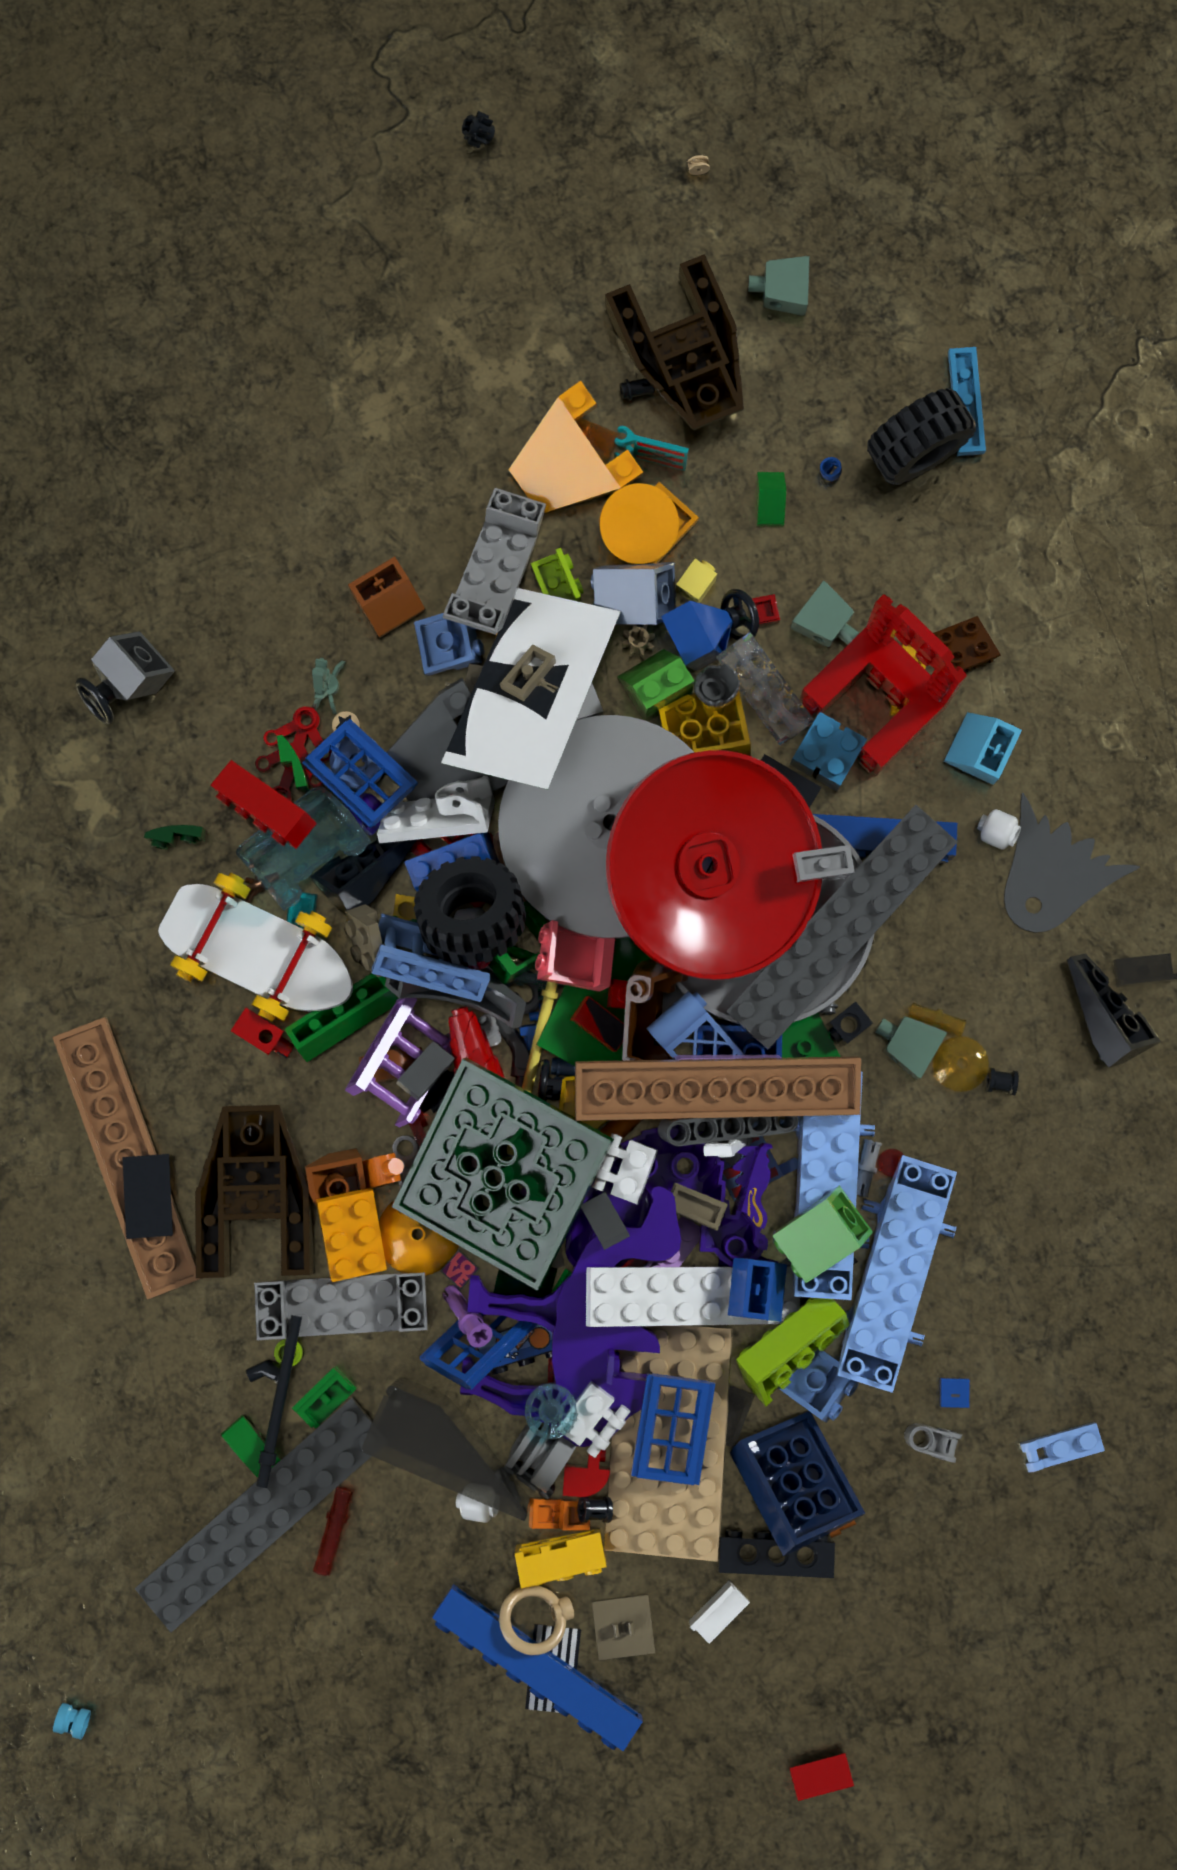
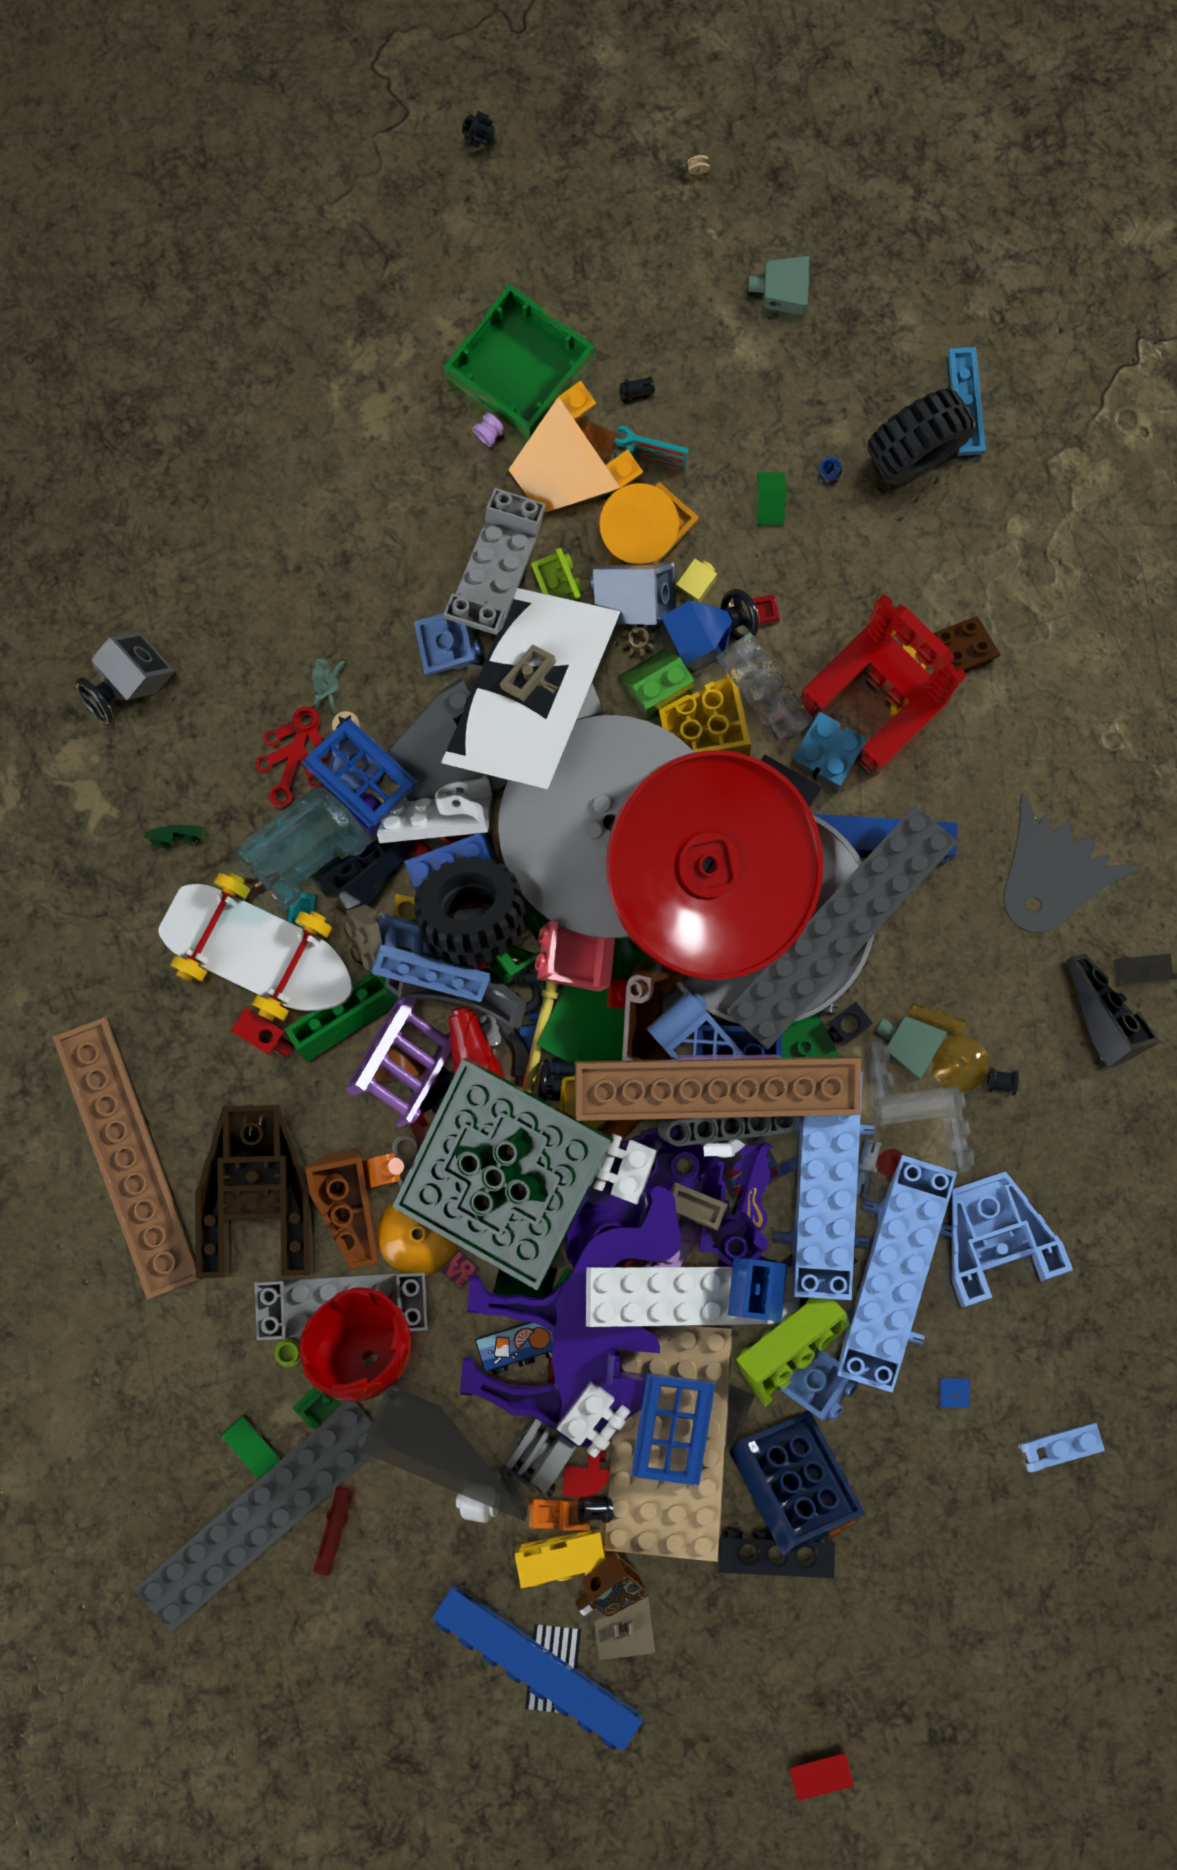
medium azure wheel [53,1703,91,1740] -> none
black sticker [122,1154,173,1239] -> none
red brick [210,760,317,849] -> none
black arm [246,1360,281,1385] -> none
black bar [256,1315,302,1488] -> none
green slope [277,735,310,793] -> none
light orange plate [316,1187,387,1282] -> none
dark orange slope [348,556,426,638] -> none
dark grey tile [396,1041,455,1101] -> none
blue piece [420,1292,538,1390] -> none
medium lavender pin [442,1285,492,1348] -> none
tan piece [499,1586,574,1655] -> none
clear light blue wheel [525,1384,578,1439] -> none
tile [571,996,624,1052] -> none
dark grey tile [581,1192,630,1250] -> none
dark brown wedge [605,254,744,430] -> none
white panel [689,1580,750,1644] -> none
dark grey hair [694,664,741,708] -> none
bright green slope [772,1185,873,1283] -> none
sand green torso [790,581,859,647] -> none
light grey plate [793,845,855,882] -> none
light grey piece [904,1423,962,1463] -> none
medium azure slope [944,712,1022,785] -> none
white head [977,809,1021,850] -> none
none -> red piece [300,1287,411,1402]
none -> green tile [443,284,595,439]
none -> lavender wheel [472,412,506,447]
none -> reddish brown torso [575,1553,649,1617]
none -> clear bracket [864,1039,974,1173]
none -> light blue wedge [952,1171,1073,1309]

